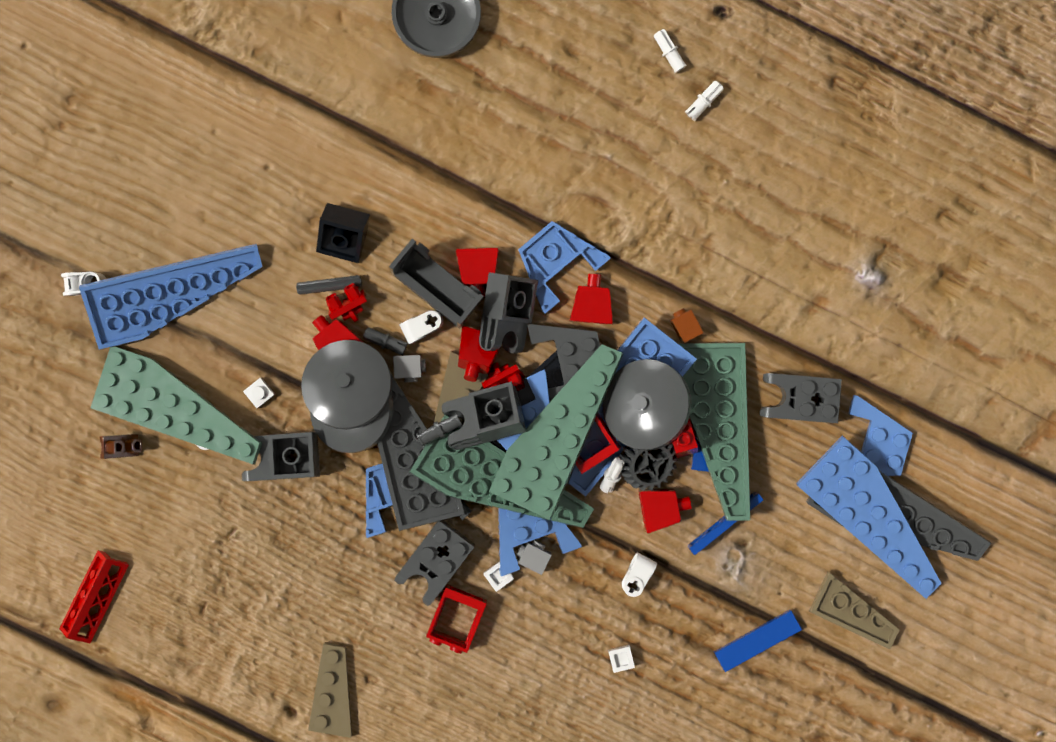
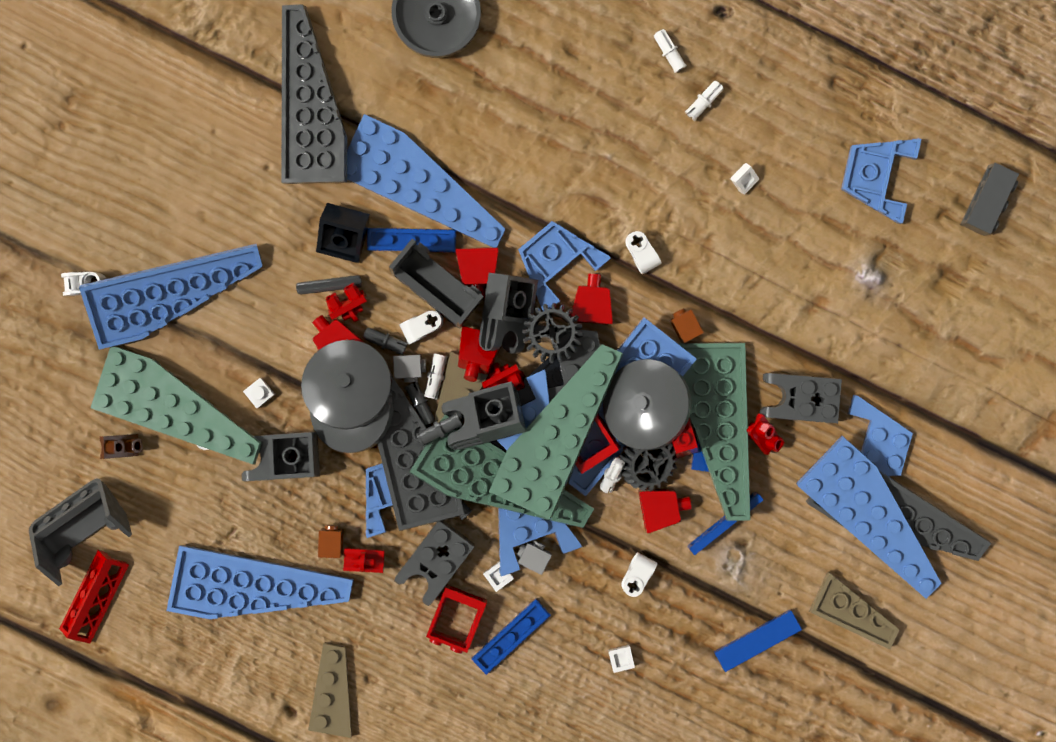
none -> dark grey windscreen [29,479,132,586]
none -> medium blue wing [166,545,354,619]
none -> dark grey wing [281,4,347,184]
none -> dark orange brick [318,525,344,558]
none -> red hips [343,548,385,573]
none -> medium blue wing [347,114,506,248]
none -> blue tile [367,228,456,253]
none -> dark grey axle [405,382,435,426]
none -> white pin [424,353,448,399]
none -> blue tile [471,598,551,675]
none -> dark grey gear [522,303,583,364]
none -> white piece [625,231,662,275]
none -> white plate [730,163,759,195]
none -> red hips [746,414,785,455]
none -> medium blue wing [841,138,922,224]
none -> dark grey brick [960,163,1019,236]

